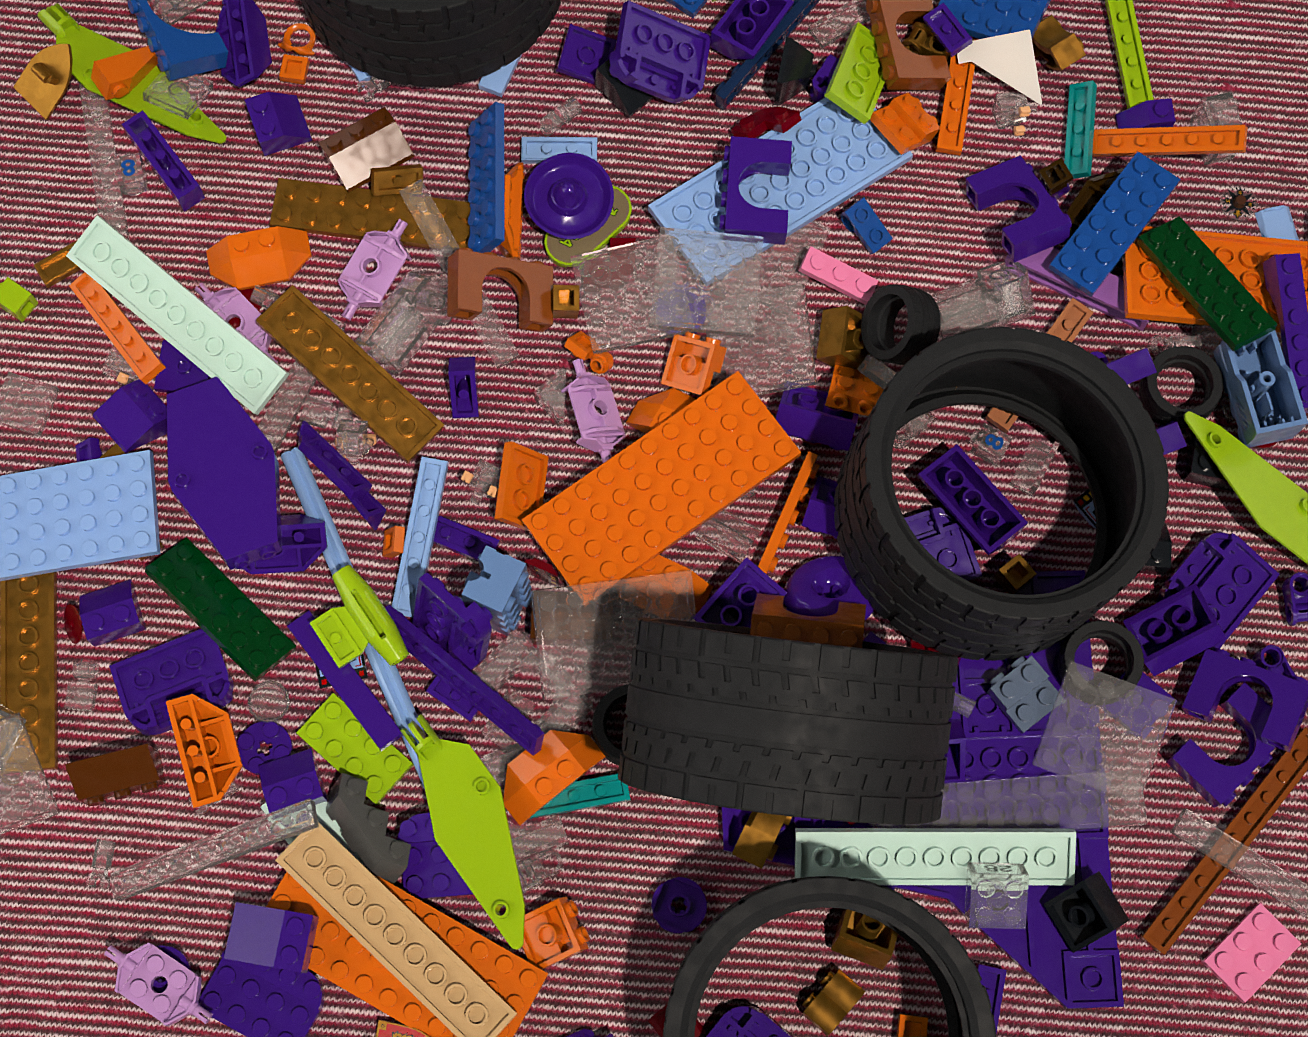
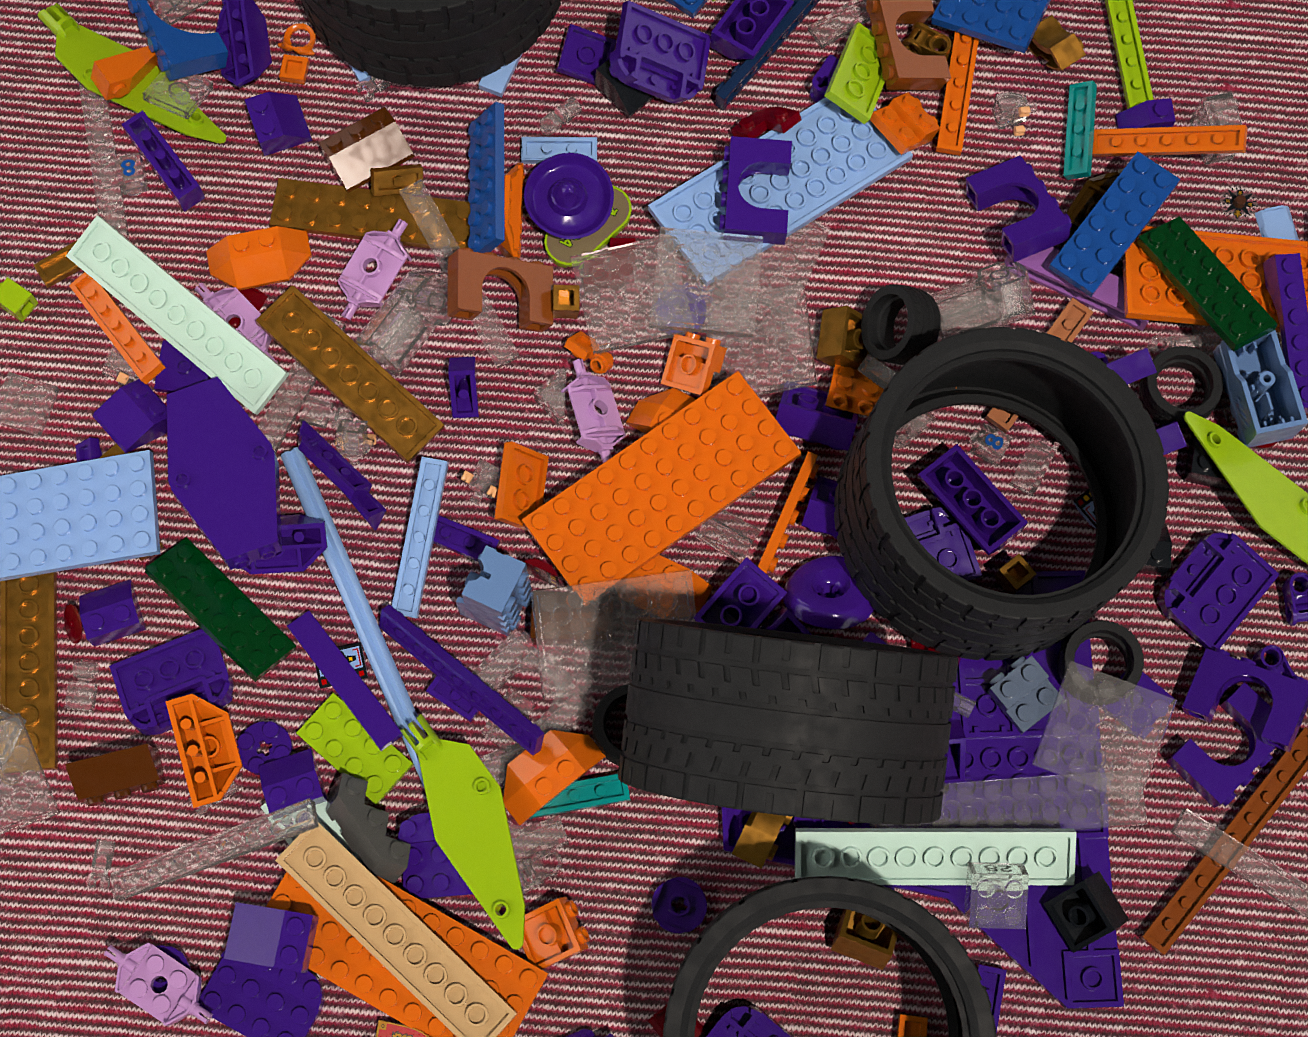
pearl gold shield [13,44,72,120] -> none
clear hair [247,680,290,723] -> none
clear bar [249,285,280,309] -> none
lime plate [310,565,409,669] -> none
orange tile [382,525,405,558] -> none
dark purple plate [412,572,493,672] -> none
dark orange arch [750,593,866,648] -> none
black slope [774,37,817,106] -> none
bright pink plate [798,246,879,305] -> none
pearl gold brick [802,969,865,1037] -> none
blue plate [840,197,893,255] -> none
dark purple plate [923,2,973,57] -> none
white sticker [957,30,1042,105] -> none
dark brown leg [1039,158,1073,199] -> none
dark purple slope [1123,583,1227,676] -> none
bright pink plate [1202,903,1301,1003] -> none

